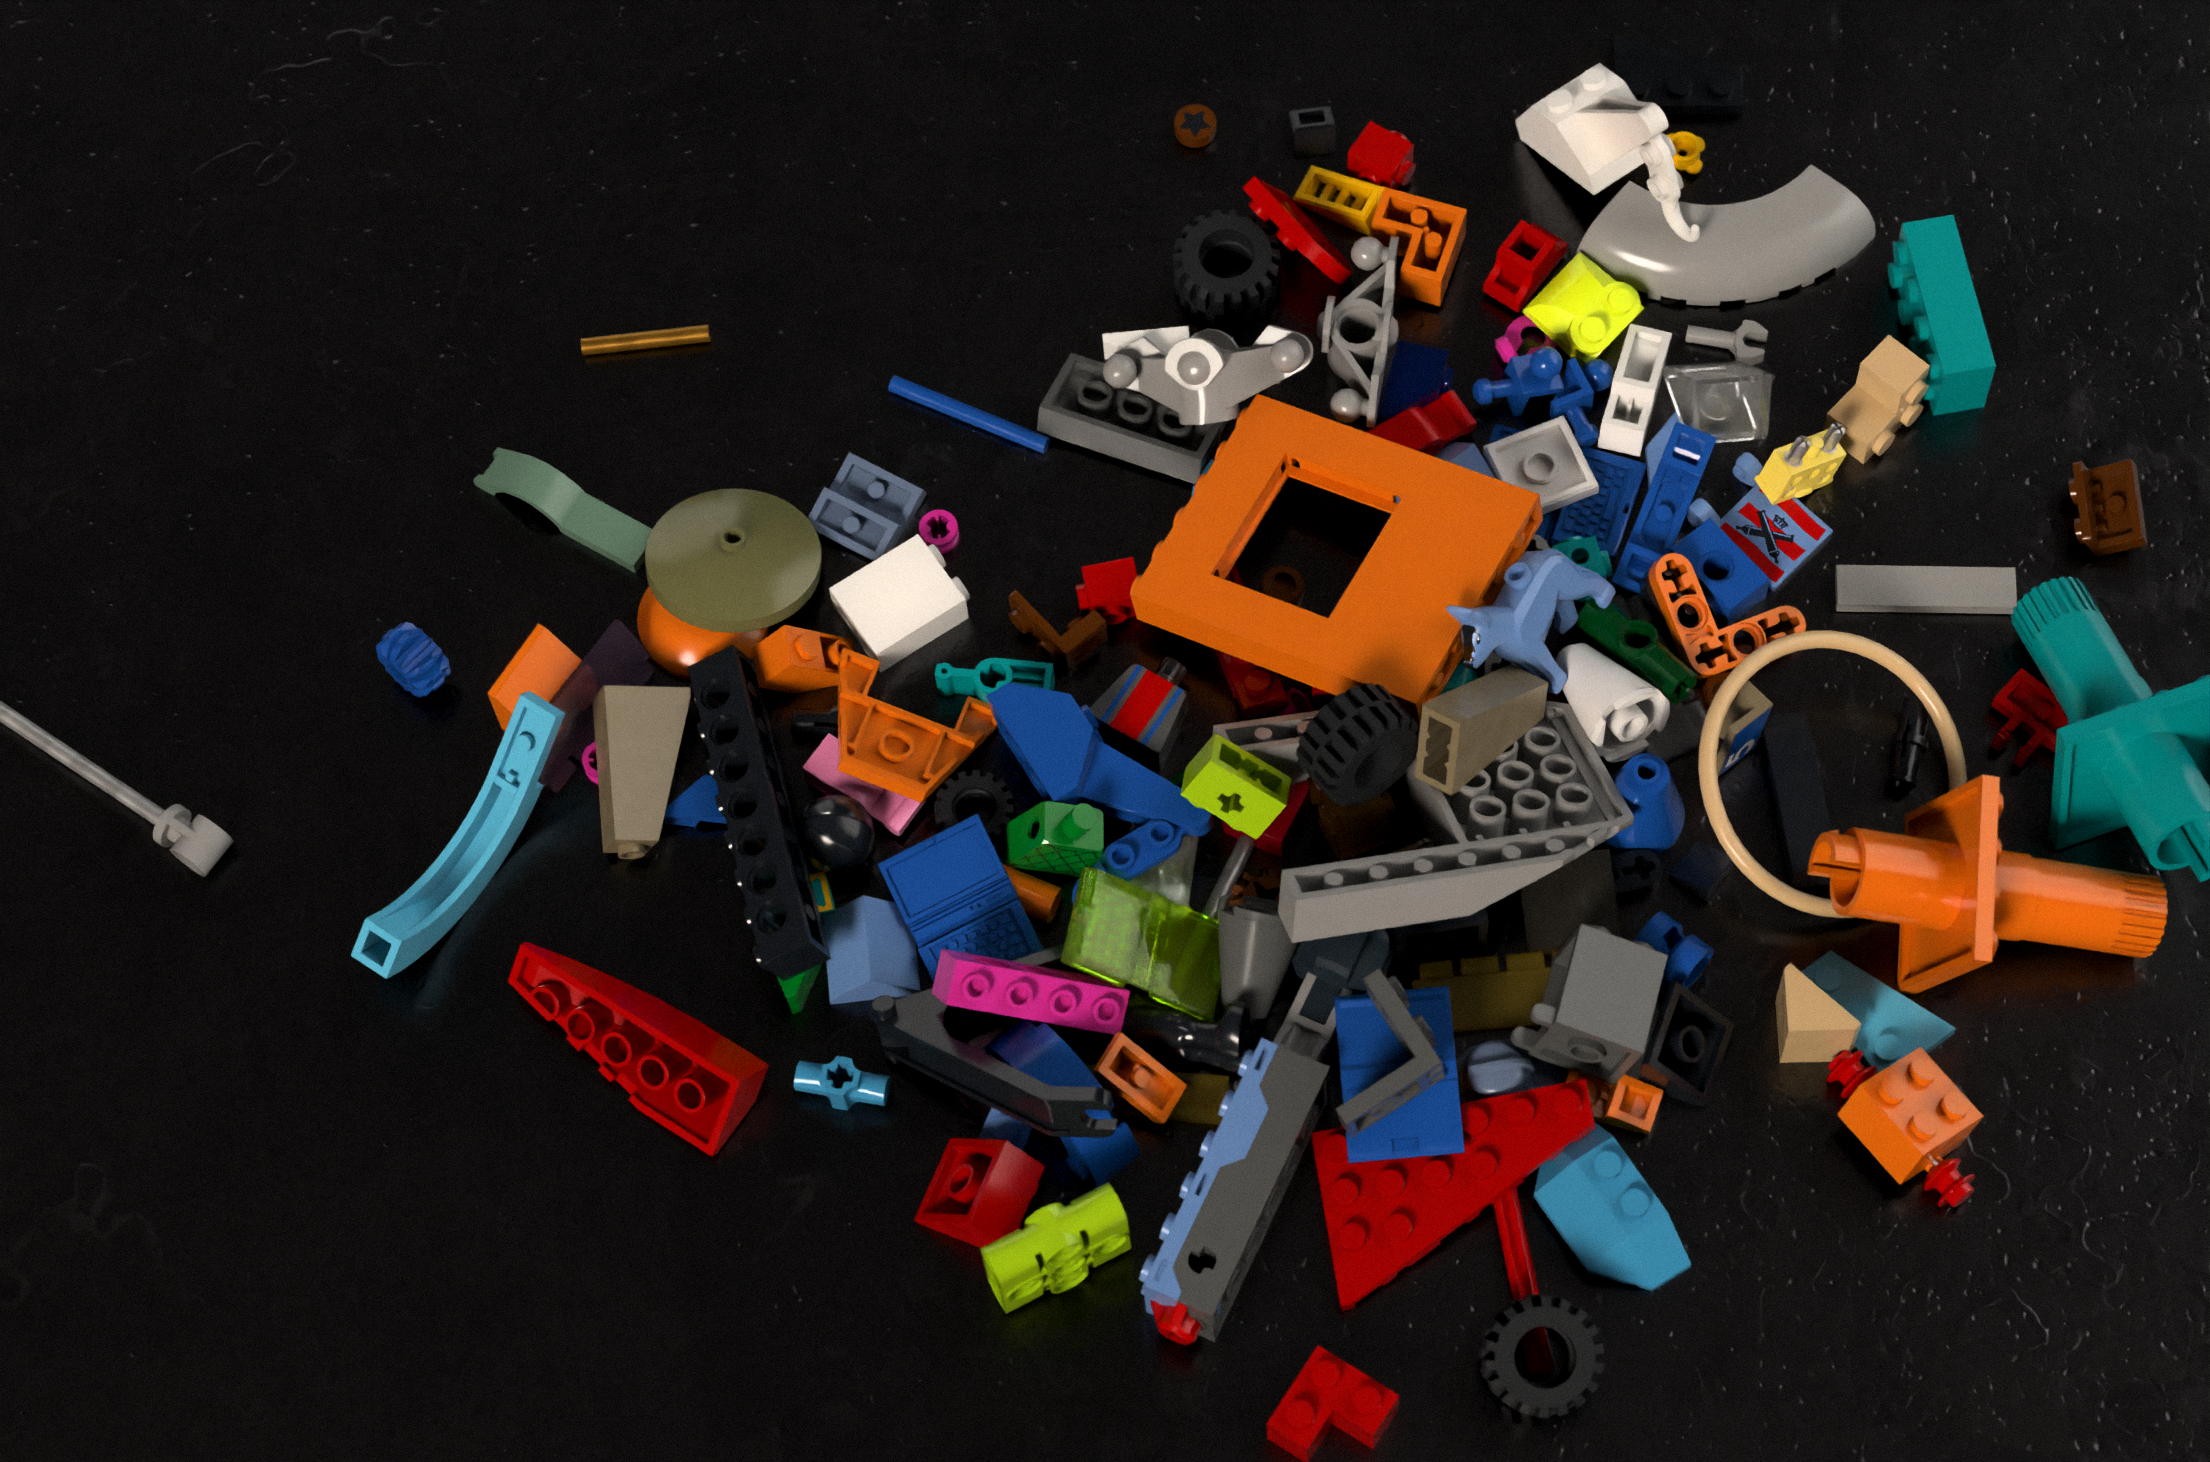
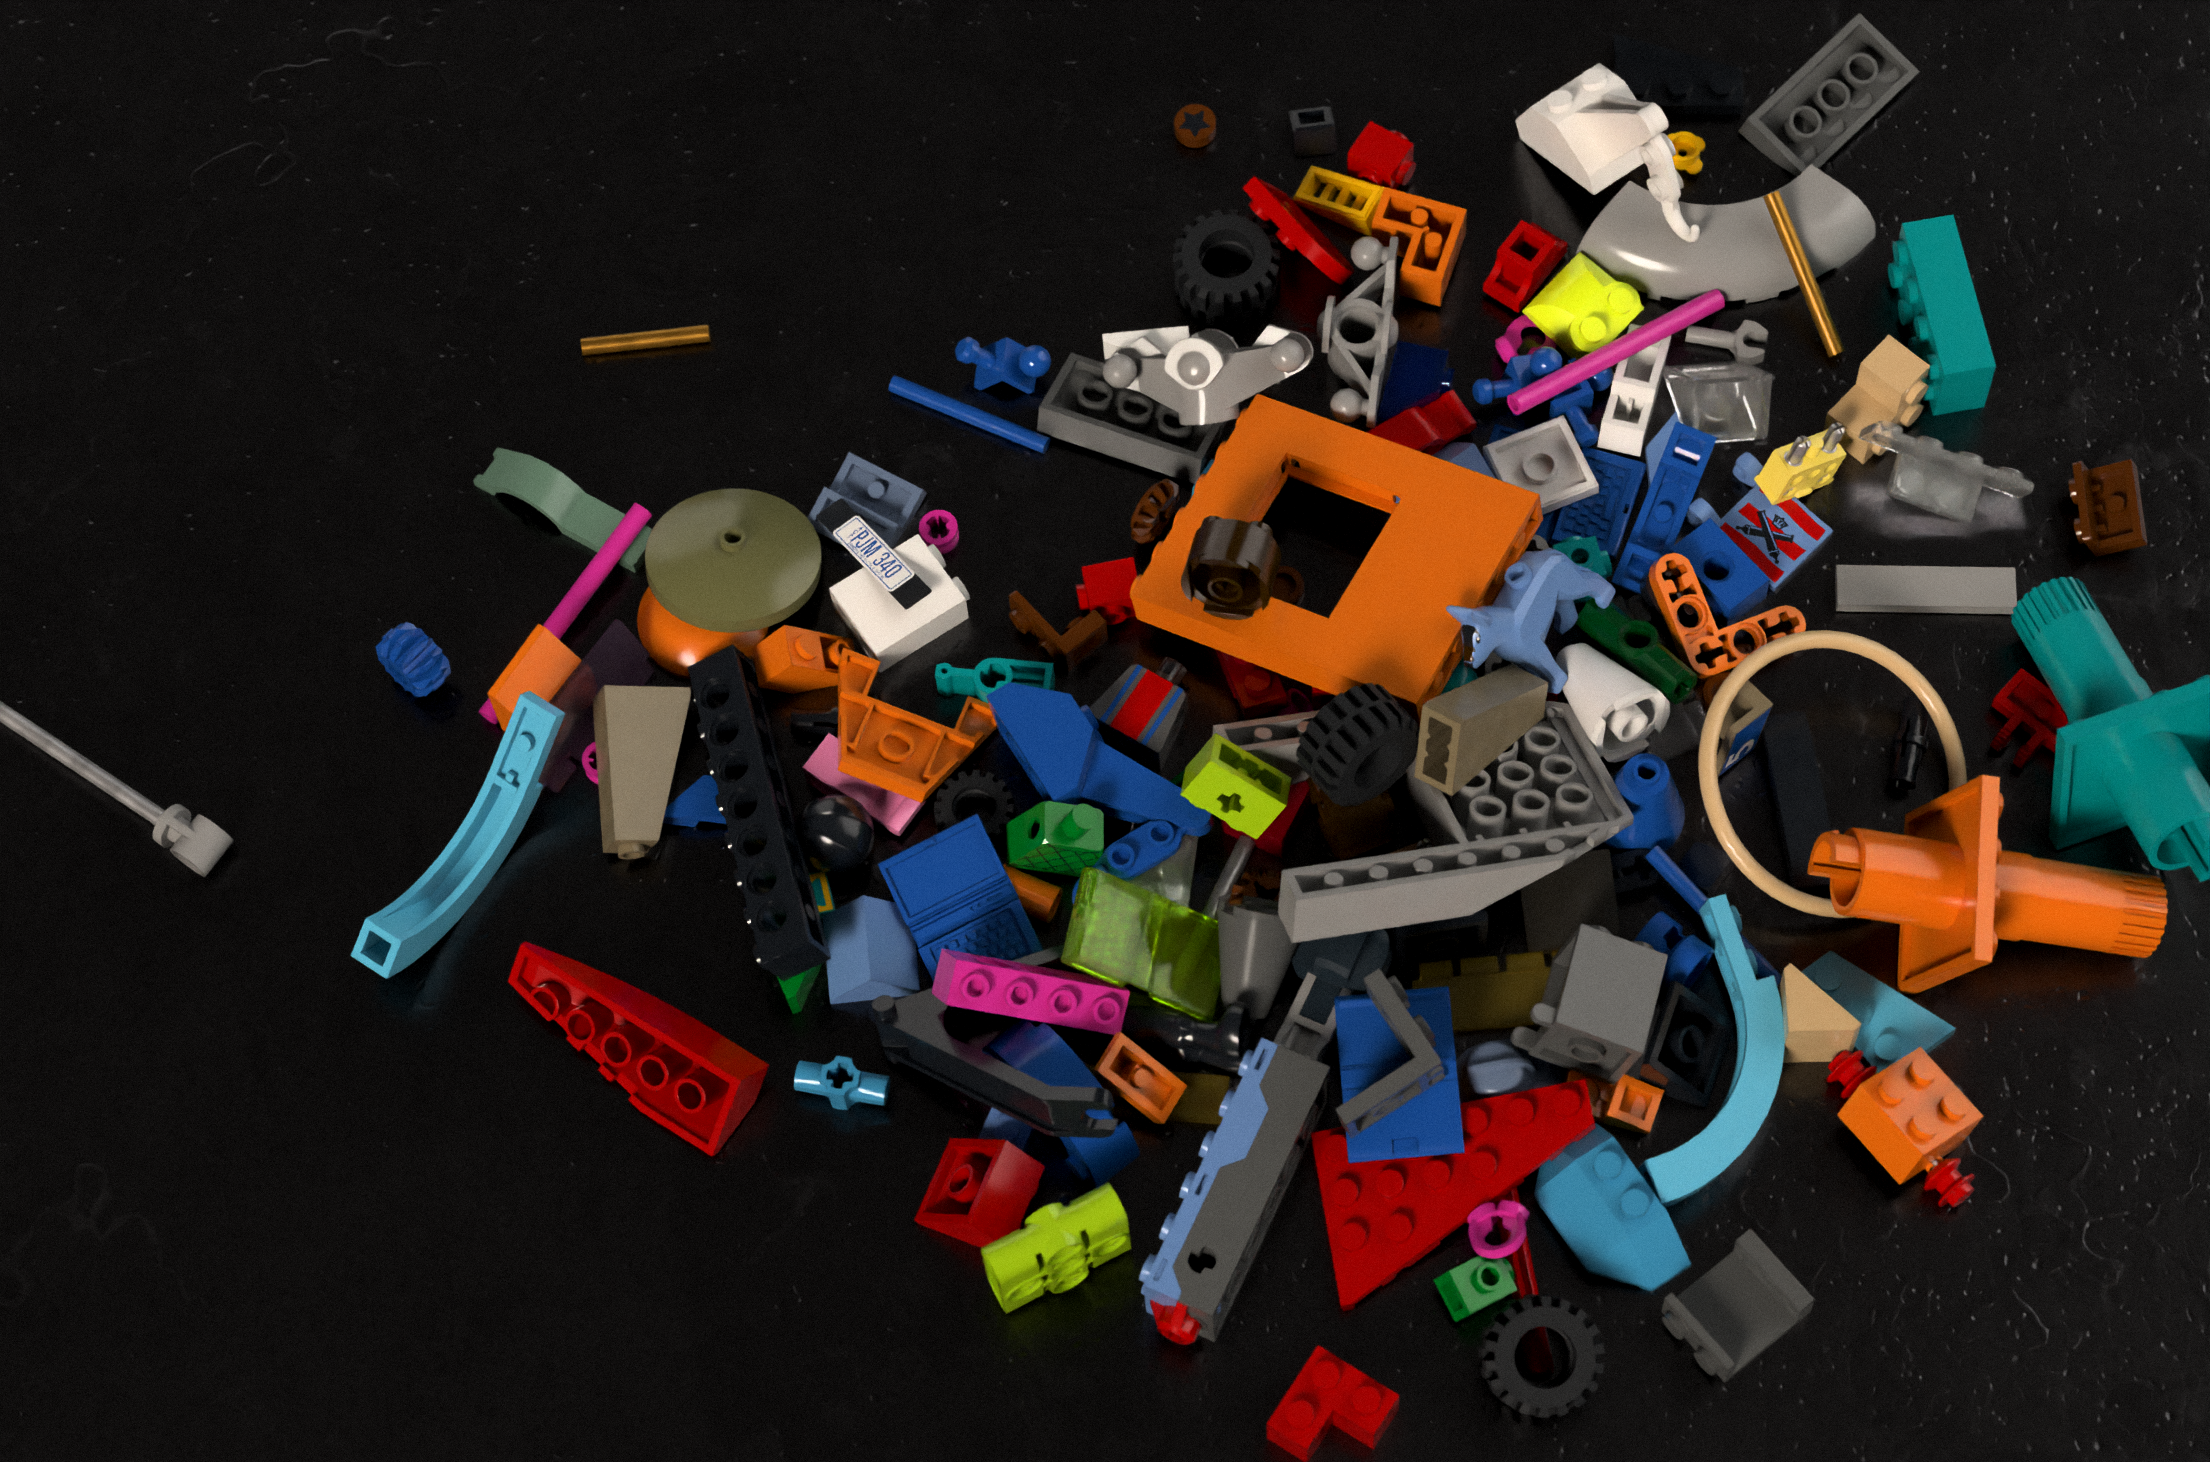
none -> dark pink piece [478,503,652,725]
none -> sticker [816,498,932,610]
none -> blue piece [955,337,1051,394]
none -> reddish brown gear [1131,479,1179,544]
none -> dark brown brick [1181,516,1281,620]
none -> green brick [1433,1255,1518,1322]
none -> dark pink piece [1467,1200,1530,1258]
none -> dark pink piece [1507,289,1725,415]
none -> medium azure arch [1638,894,1785,1208]
none -> blue bar [1645,845,1782,986]
none -> dark grey panel [1661,1228,1815,1383]
none -> dark grey slope [1738,13,1920,177]
none -> pearl gold bar [1763,190,1845,357]
none -> clear bracket [1859,421,2035,524]

